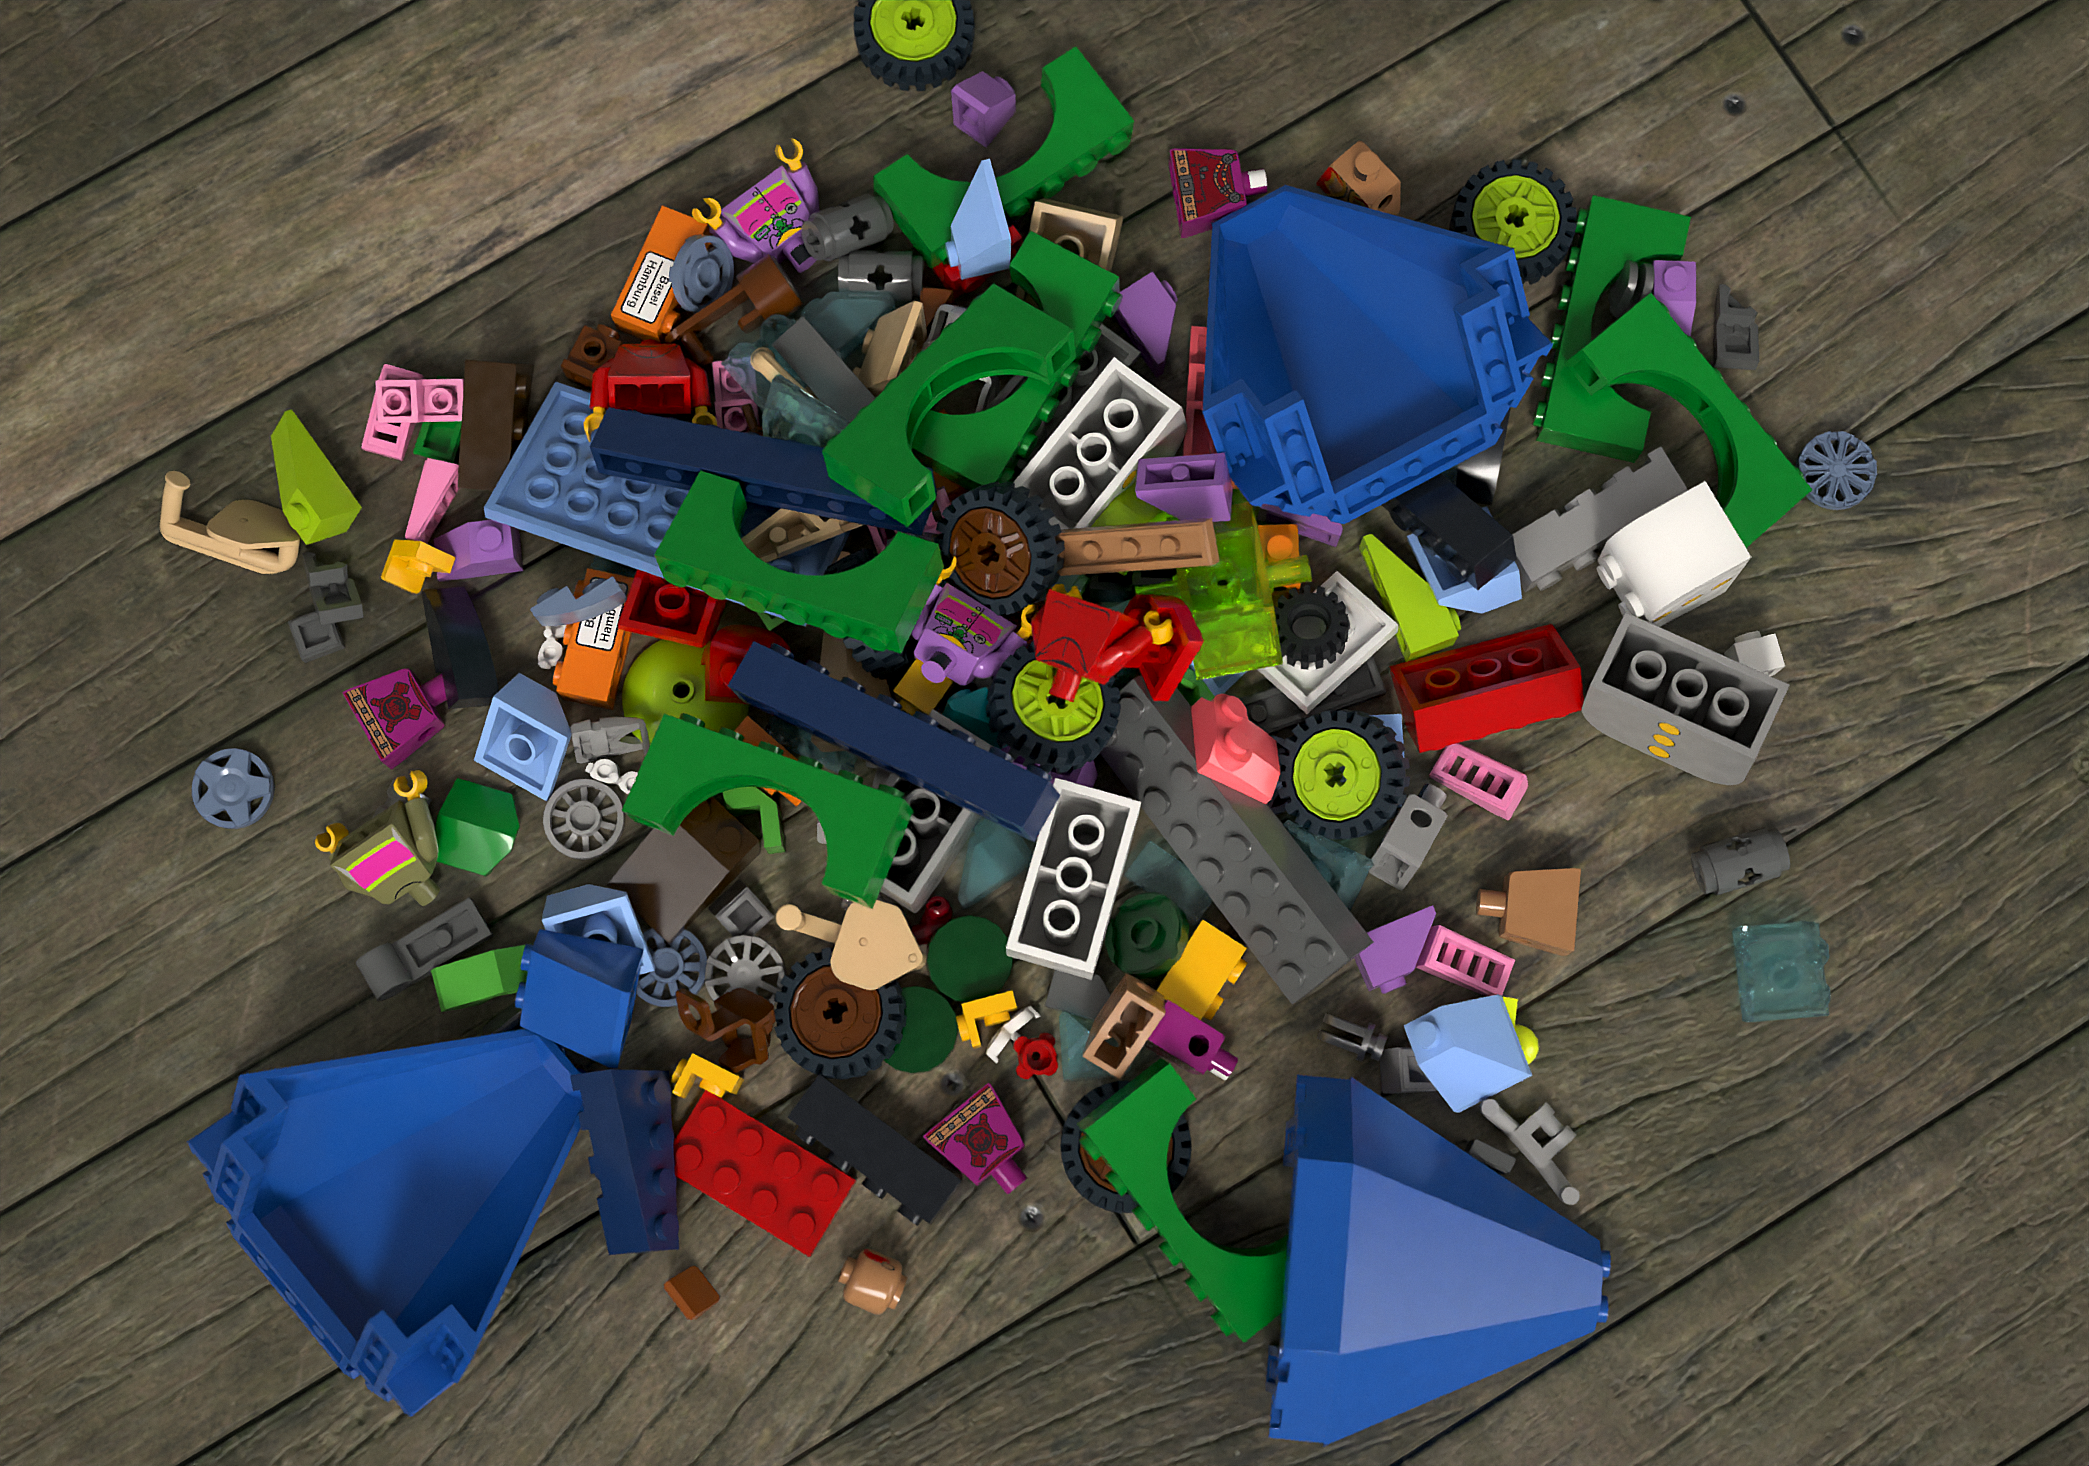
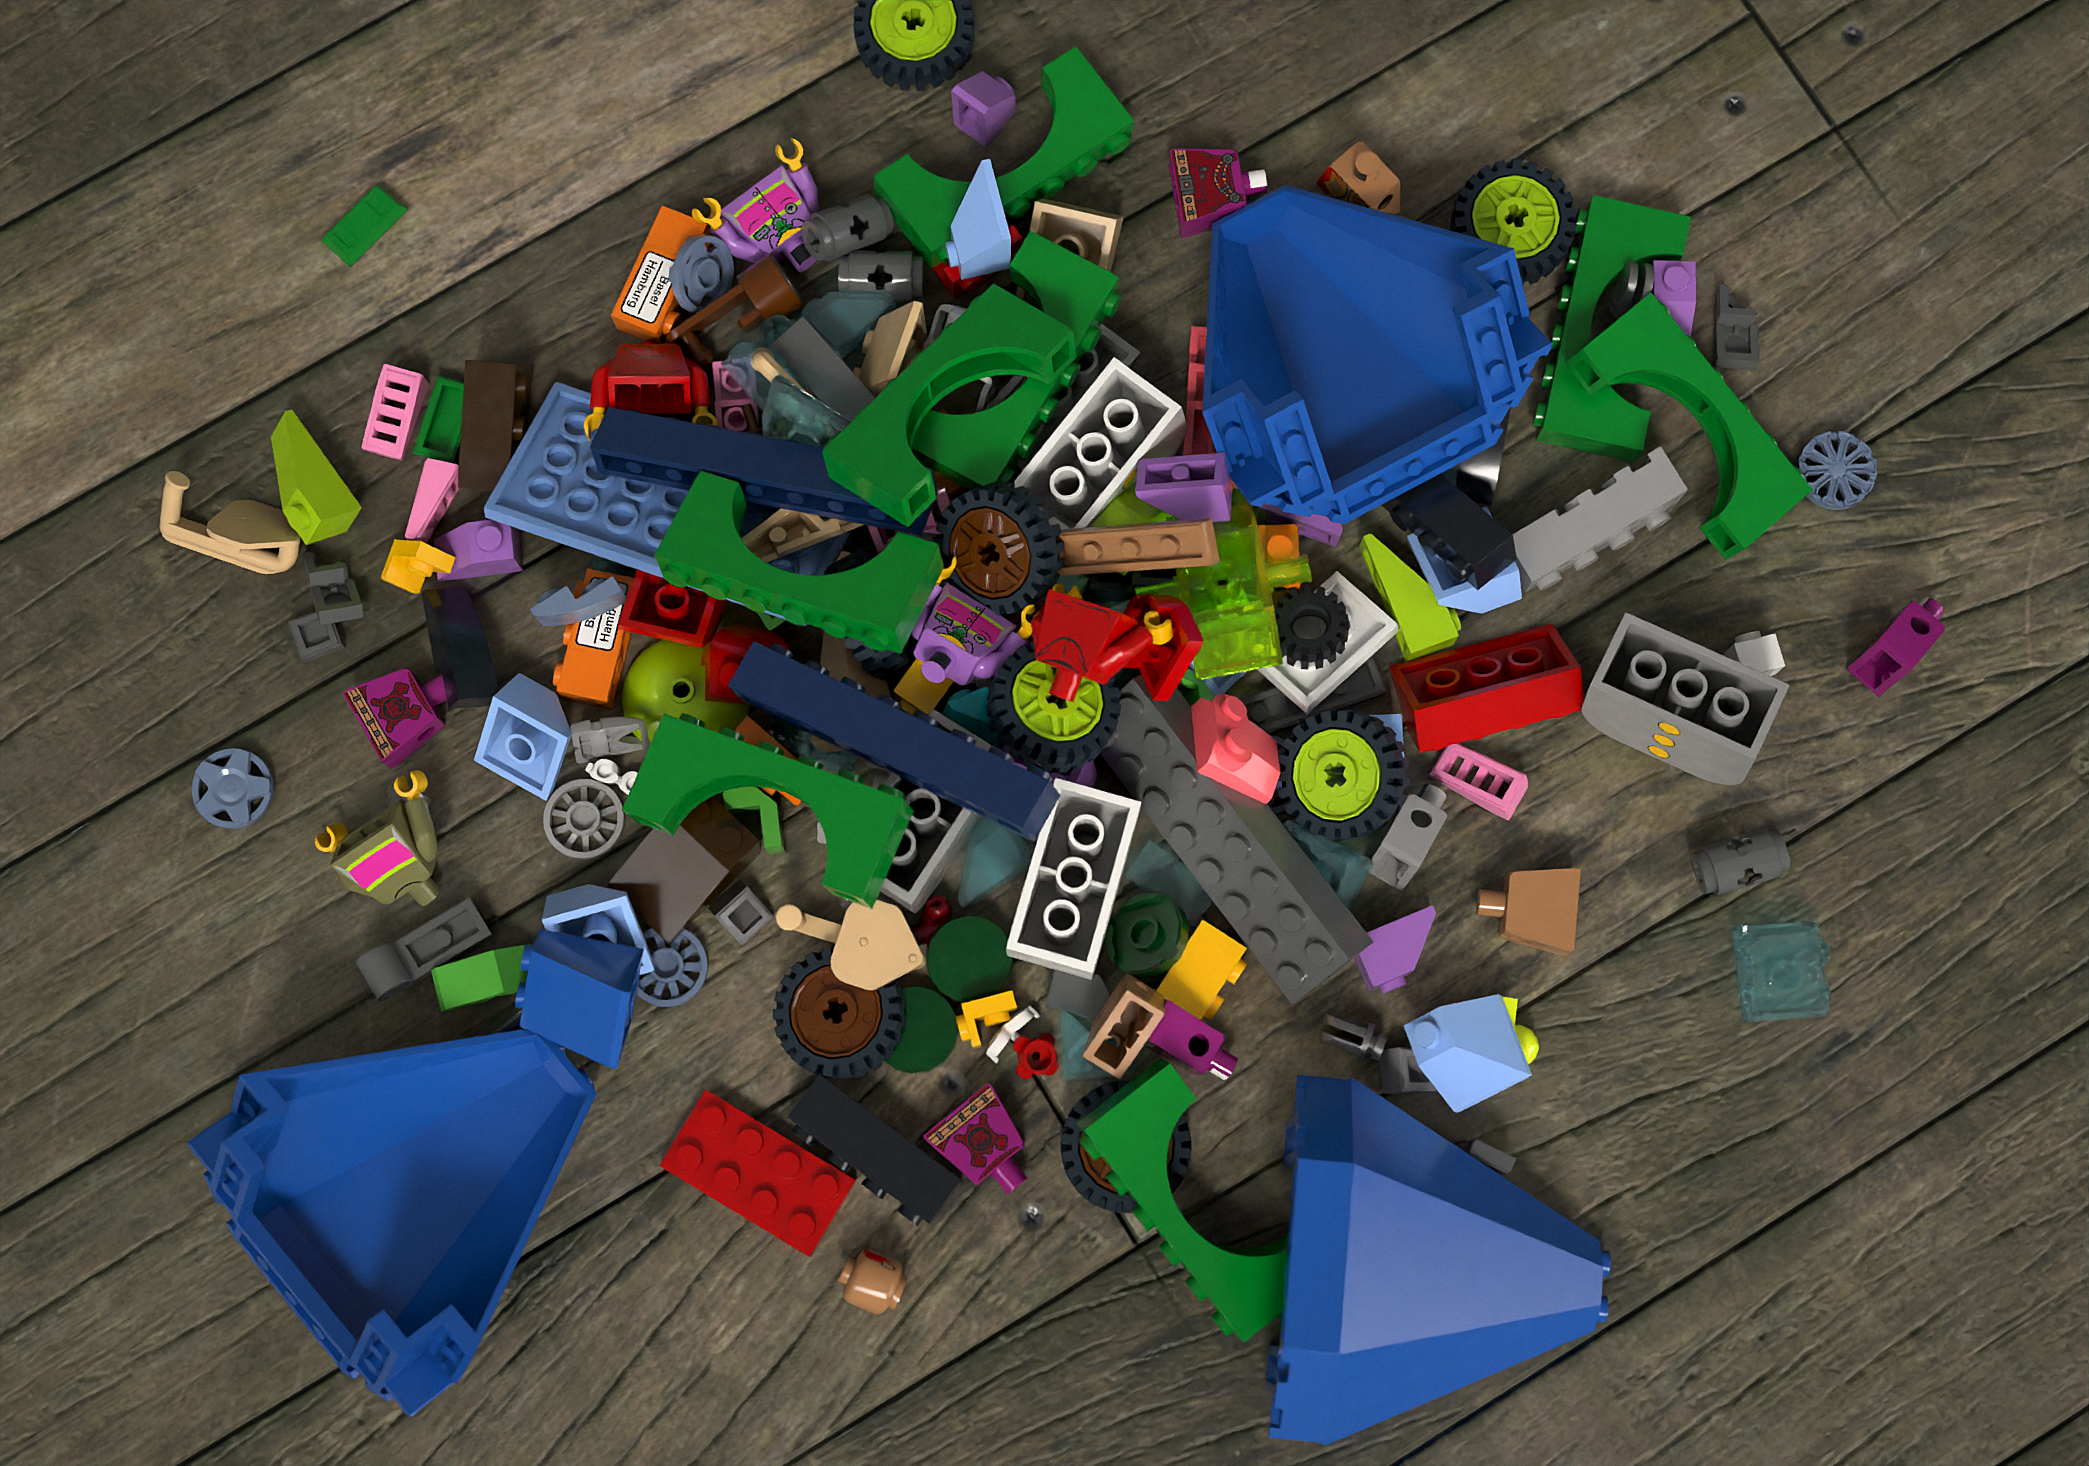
bright pink slope [375,378,464,423] -> none
green slope [435,778,520,876] -> none
white piece [538,625,566,669] -> none
reddish brown brick [561,324,623,390] -> none
dark blue wedge [570,1069,679,1255] -> none
dark orange slope [663,1266,720,1320] -> none
yellow bracket [671,1053,744,1098] -> none
reddish brown piece [676,988,776,1074] -> none
light grey wheel [705,935,787,1006] -> none
dark orange slope [920,288,955,336] -> none
medium lavender slope [1113,271,1177,378] -> none
bright pink slope [1415,925,1515,996] -> none
light grey piece [1479,1098,1580,1205] -> none
white brick [1597,481,1751,627] -> none
none -> green tile [321,183,408,268]
none -> magenta torso [1846,597,1945,697]

